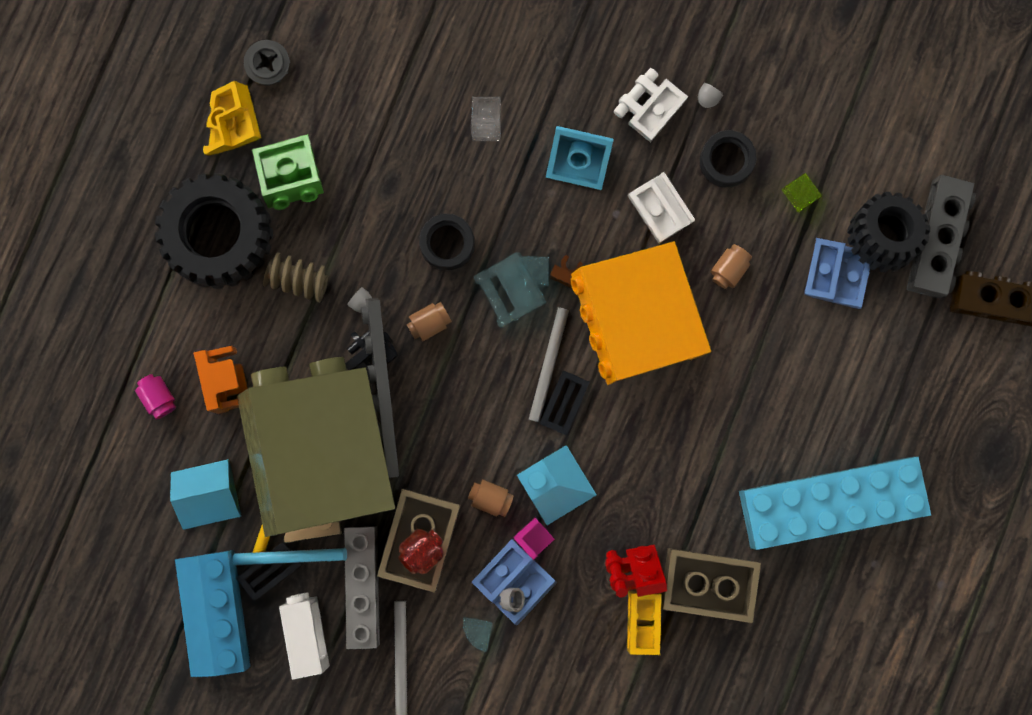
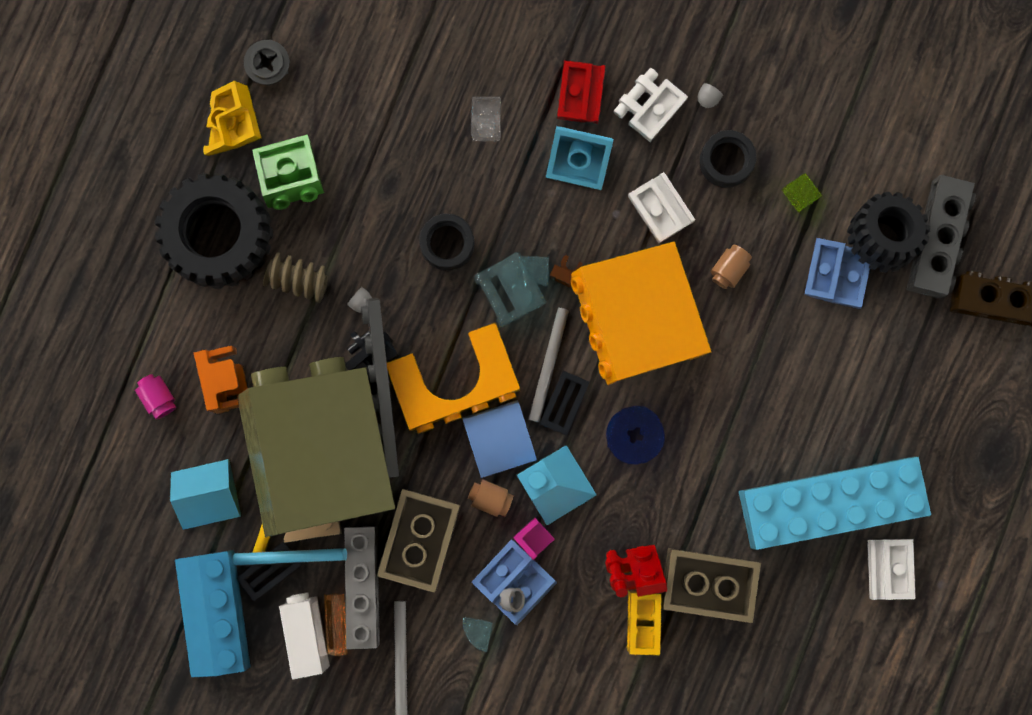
clear red head [398,529,444,574] -> none
medium nougat brick [406,302,452,341] -> none
none -> clear orange tile [324,593,347,656]
none -> light orange arch [387,323,520,434]
none -> medium blue slope [462,400,537,478]
none -> red plate [557,60,605,124]
none -> clear blue plate [606,406,665,465]
none -> white plate [868,539,915,600]

